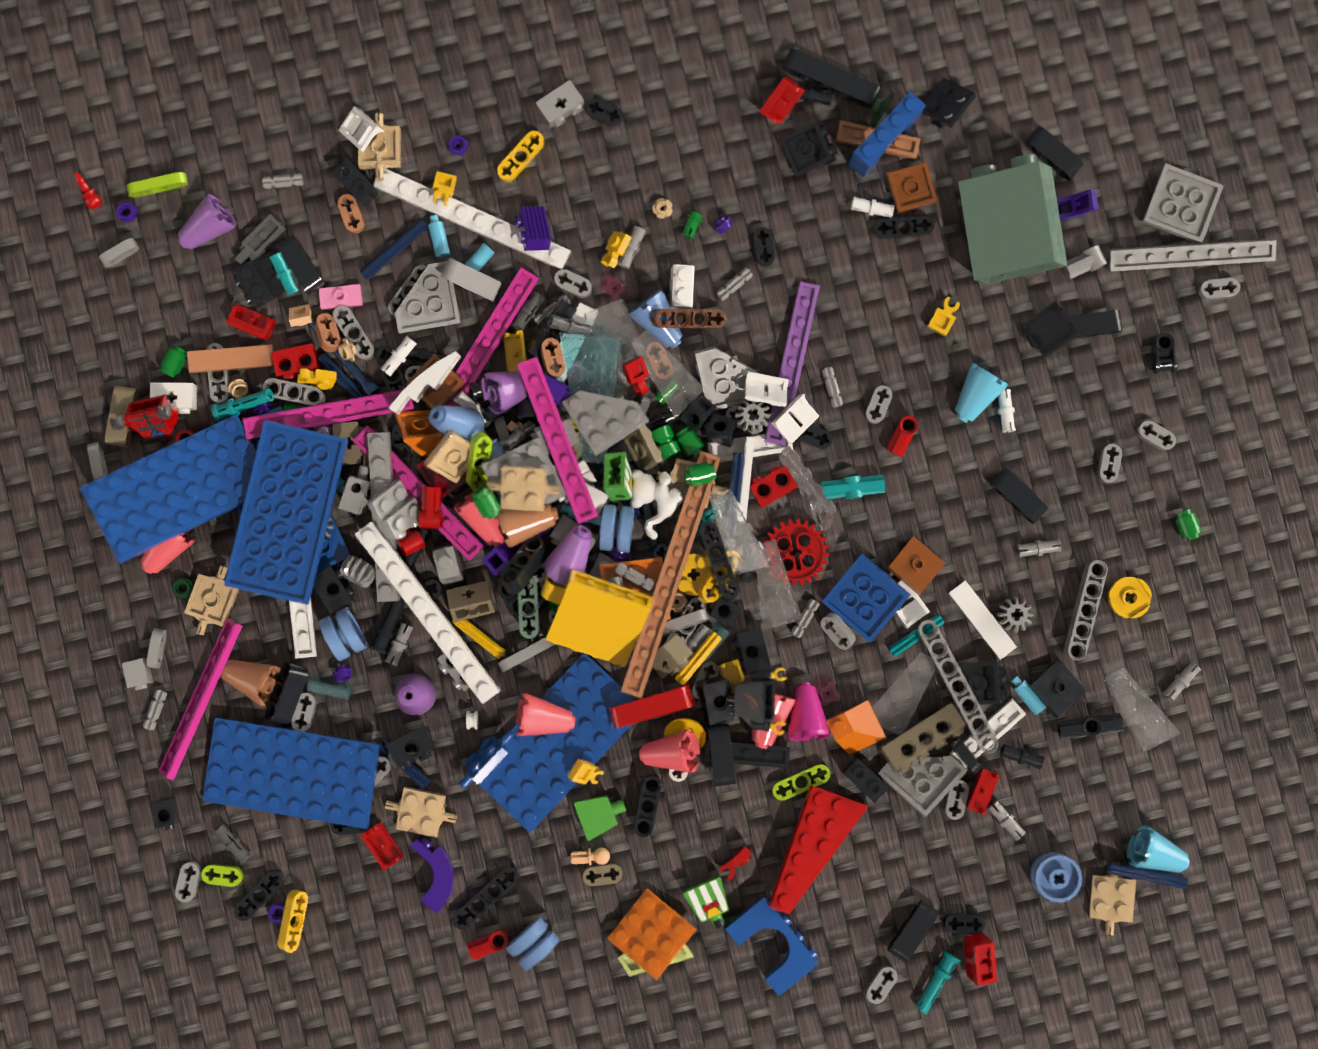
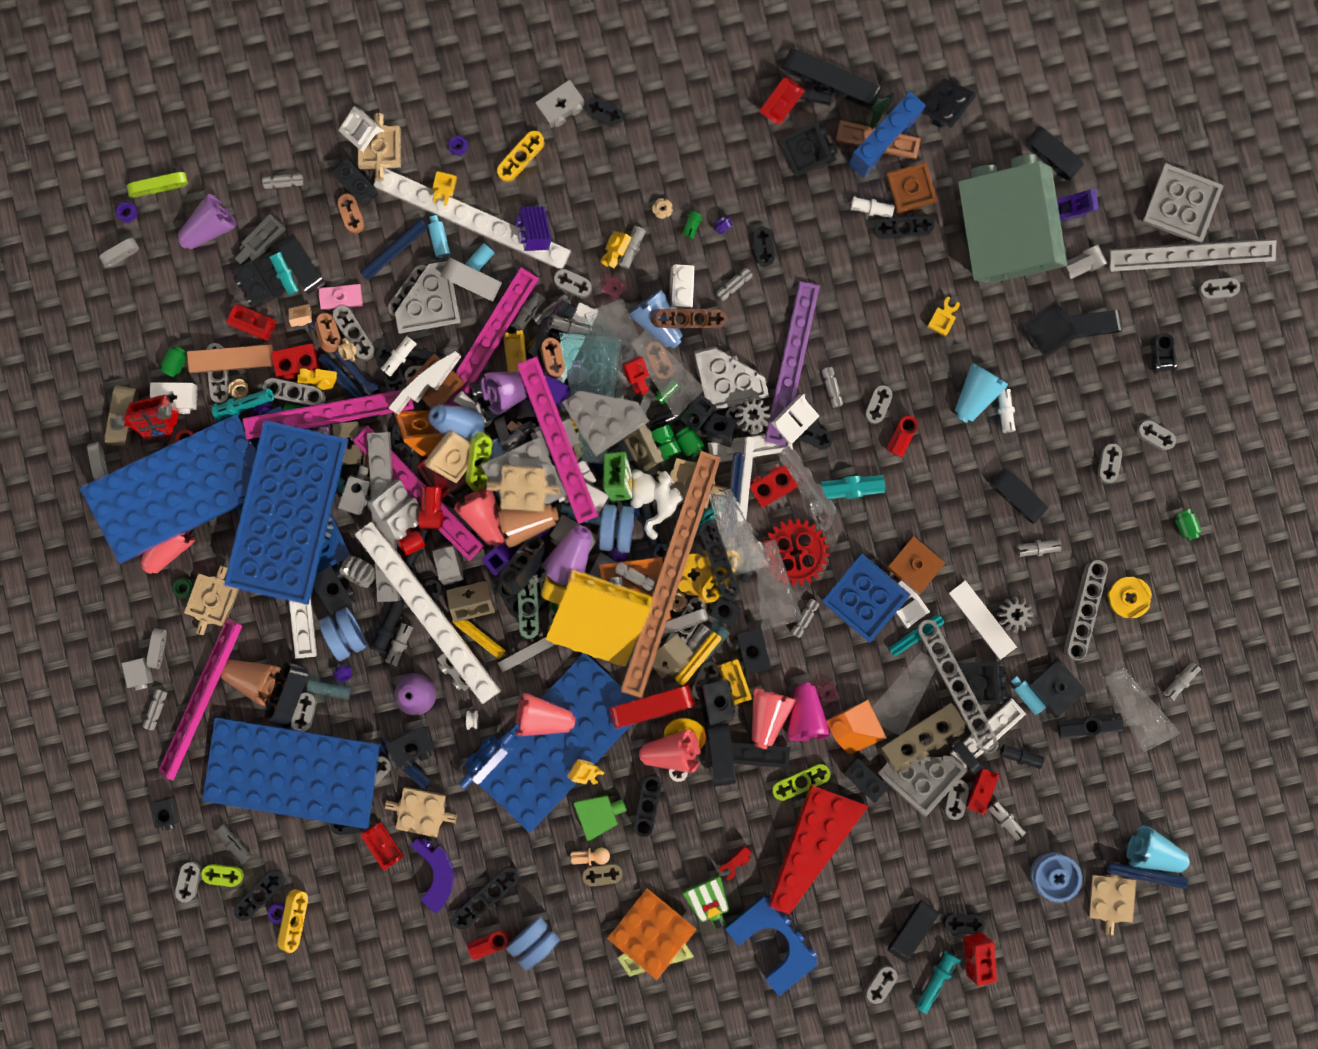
red bar [74,172,102,209] -> none
green brick [472,486,501,520] -> none
green brick [684,462,716,487] -> none
black torso [727,668,787,735] -> none
white piece [745,371,789,407] -> none
light grey beam [820,613,856,650] -> none

